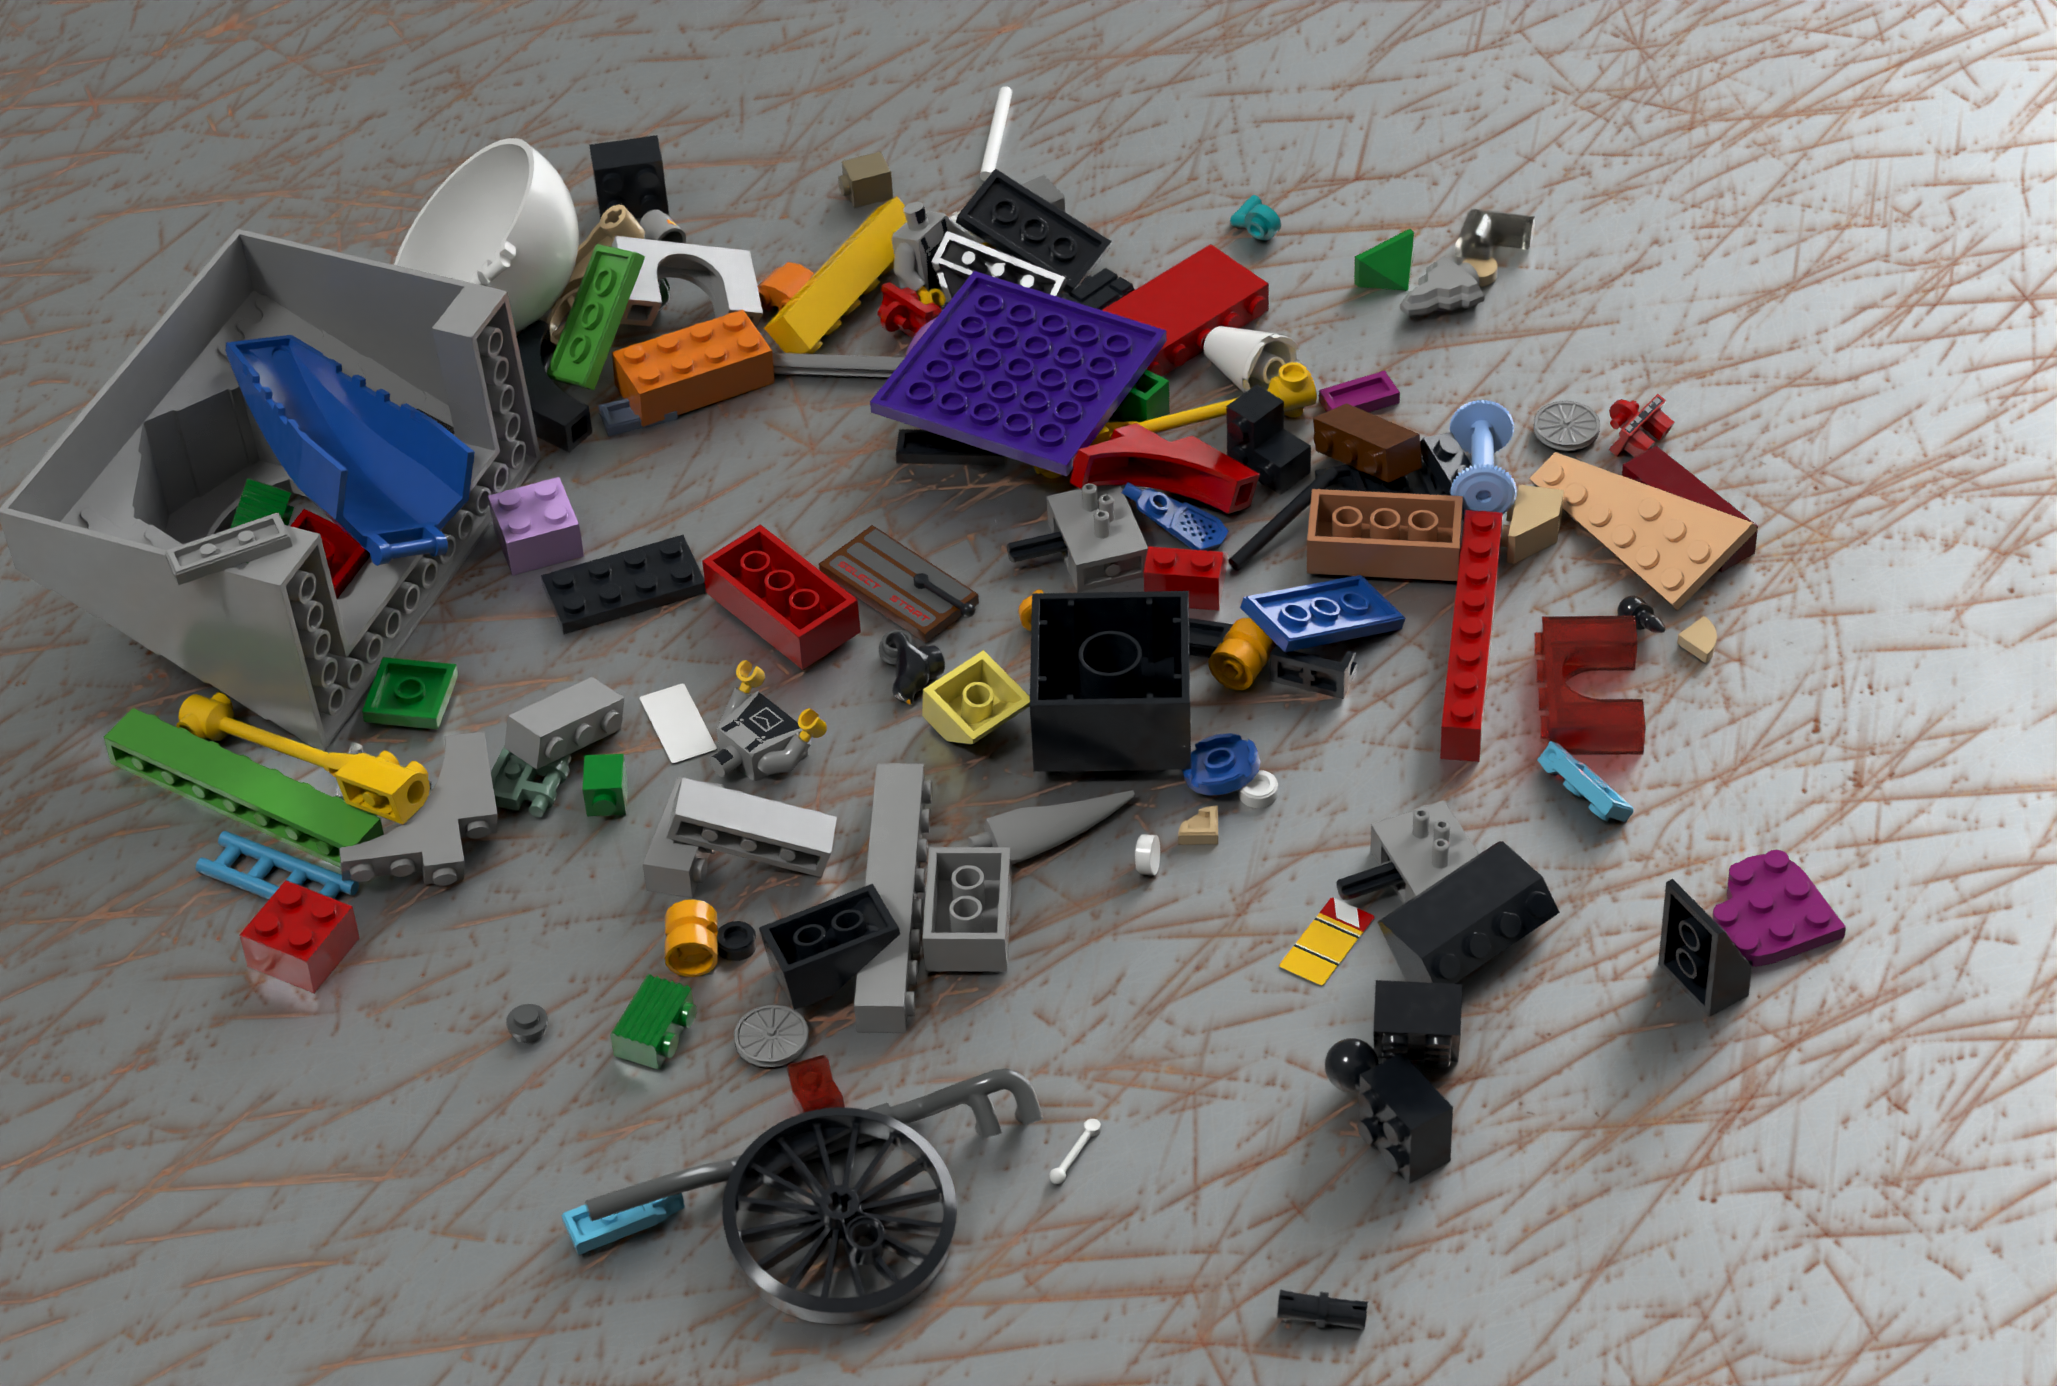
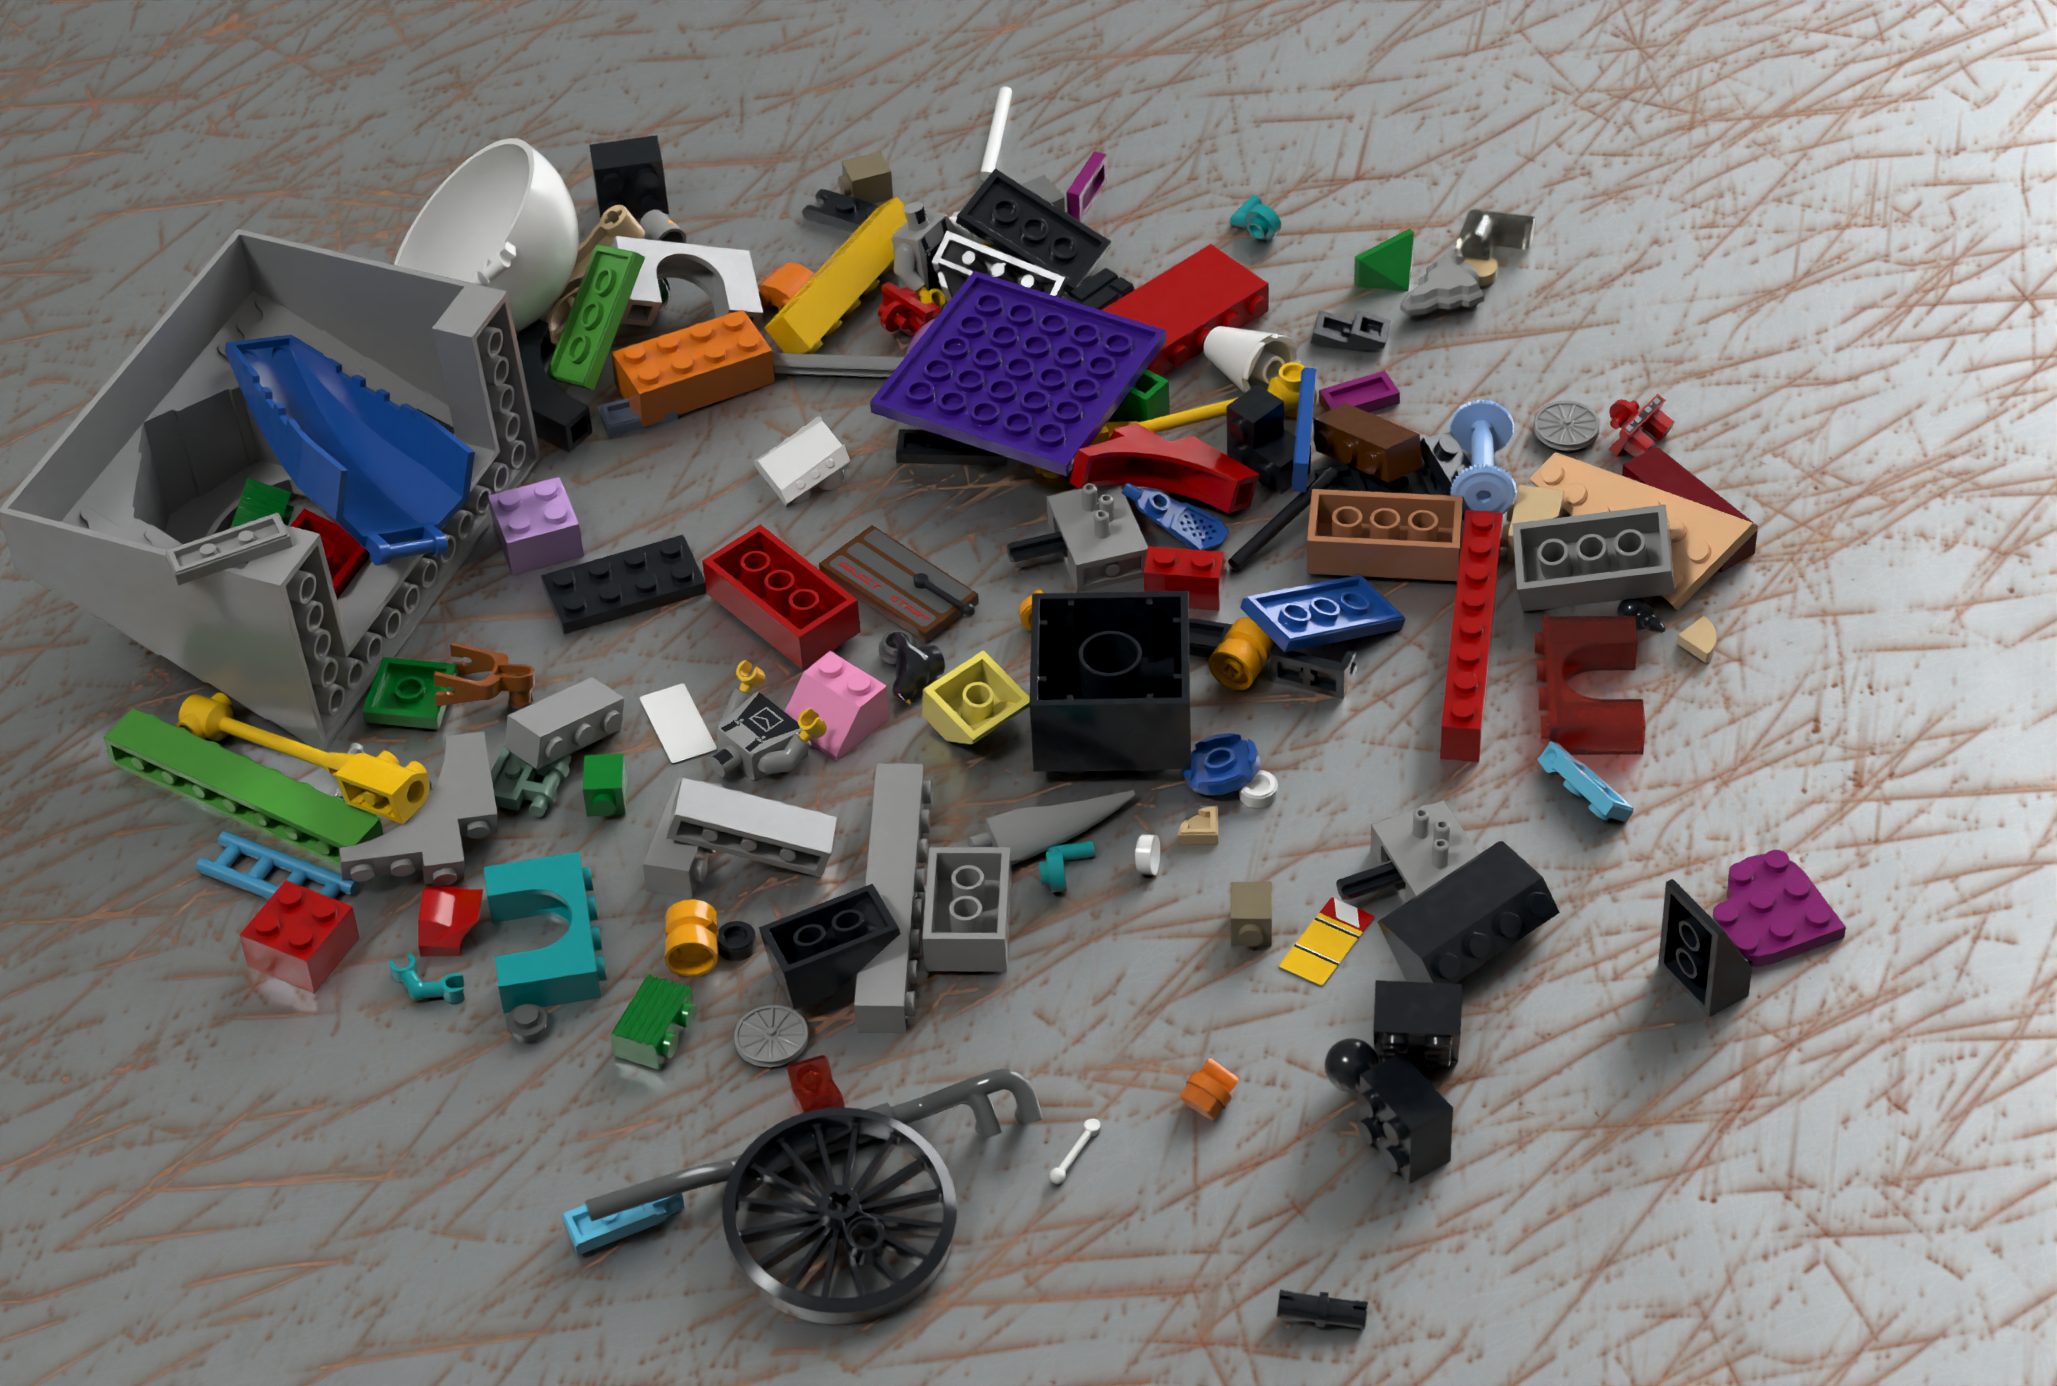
none -> teal arm [389,953,465,1003]
none -> red slope [418,886,483,957]
none -> dark orange piece [434,642,535,708]
none -> teal arch [484,852,607,1014]
none -> white slope [753,415,850,506]
none -> bright pink slope [784,651,890,761]
none -> black hinge [802,189,880,233]
none -> teal plate [1039,841,1095,893]
none -> magenta tile [1066,151,1107,222]
none -> orange piece [1180,1057,1240,1120]
none -> dark tan brick [1231,882,1272,947]
none -> blue tile [1291,368,1317,492]
none -> black slope [1310,310,1391,351]
none -> light grey brick [1512,505,1676,612]

